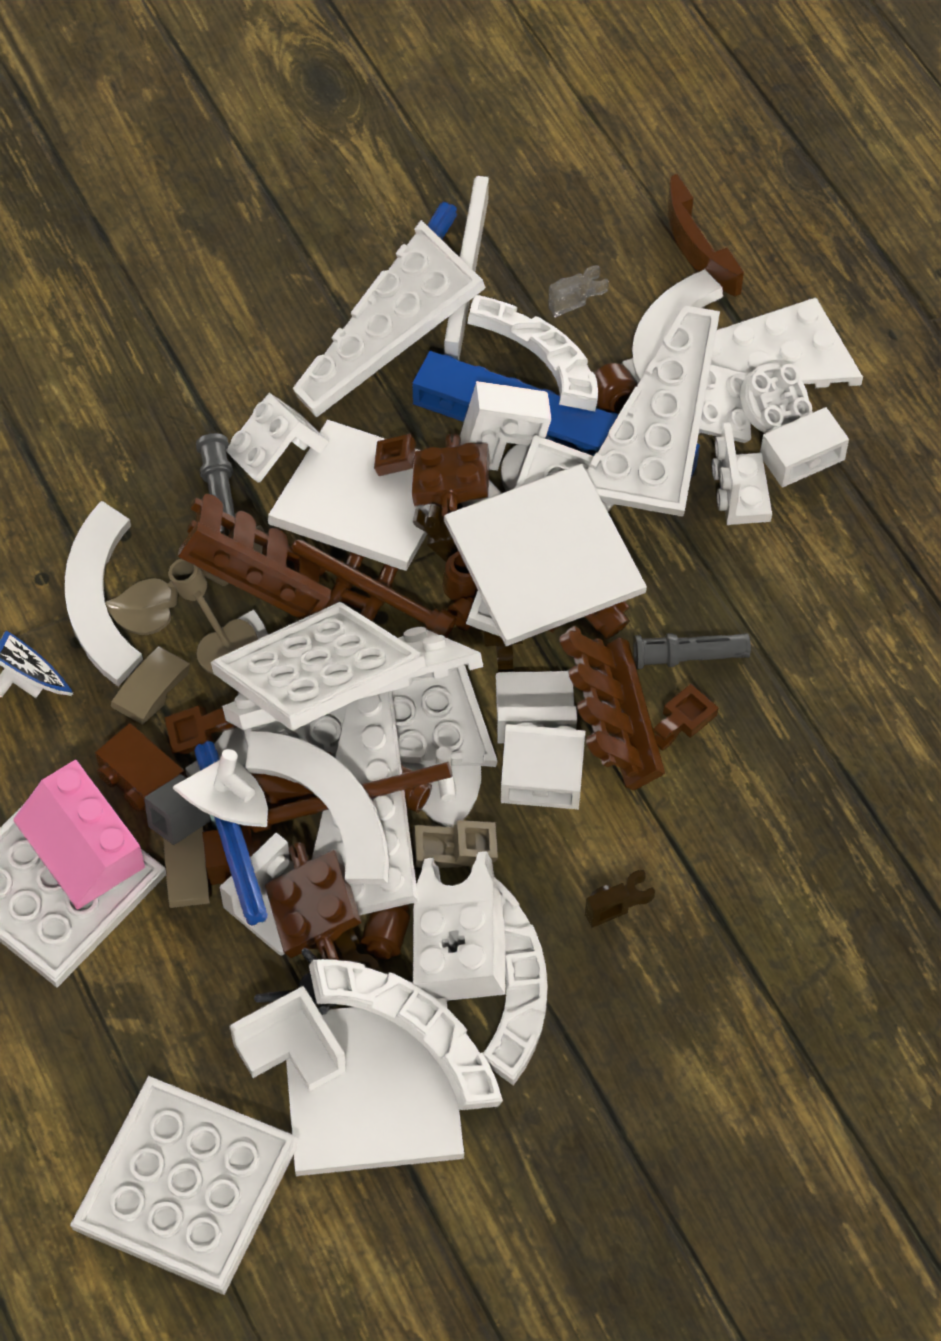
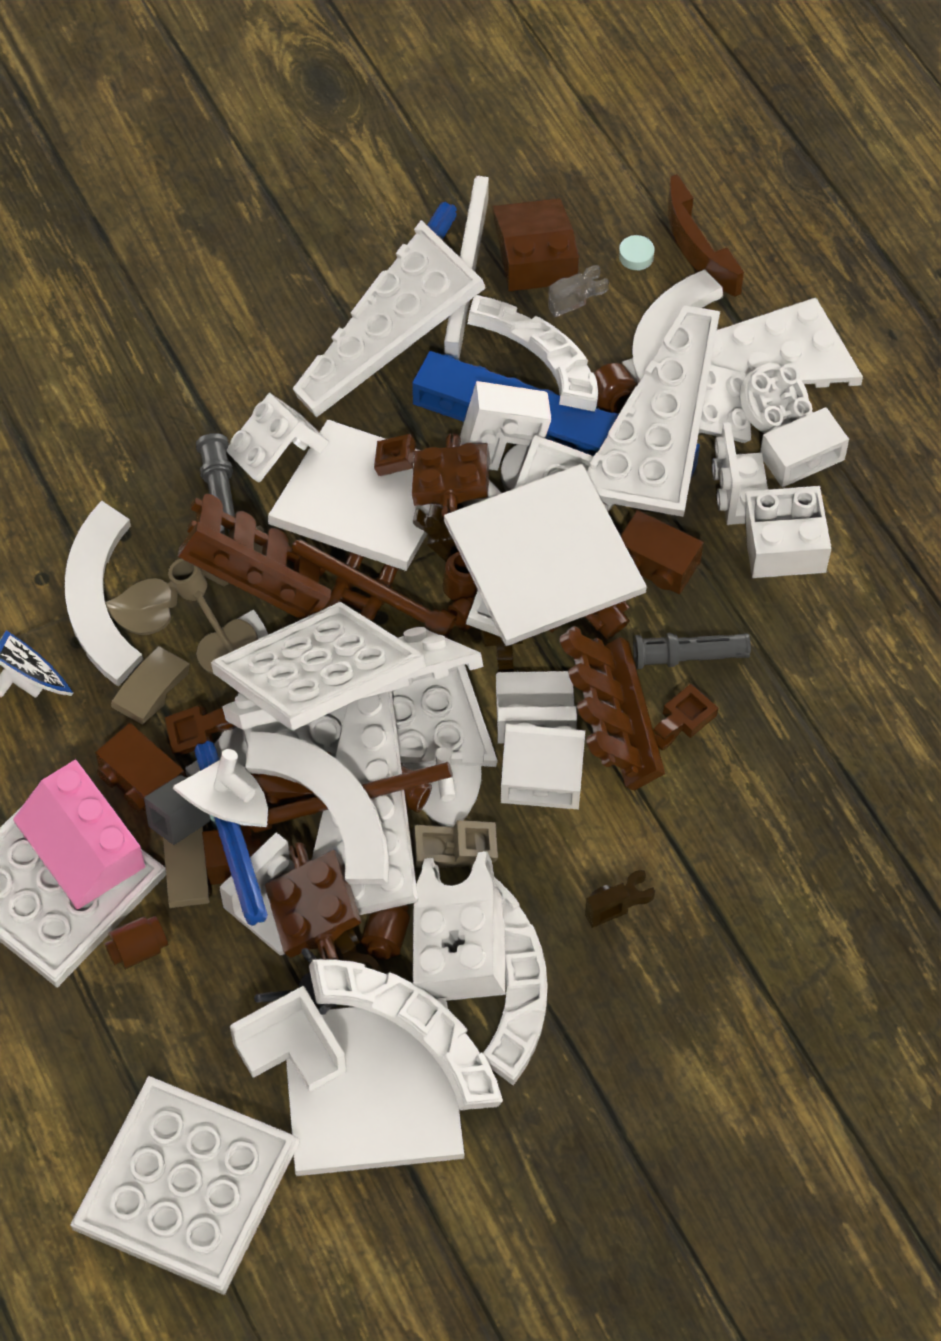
none -> reddish brown brick [104,916,168,969]
none -> reddish brown slope [492,198,579,292]
none -> light aqua tile [619,235,654,270]
none -> reddish brown brick [620,510,704,595]
none -> white slope [745,486,831,578]

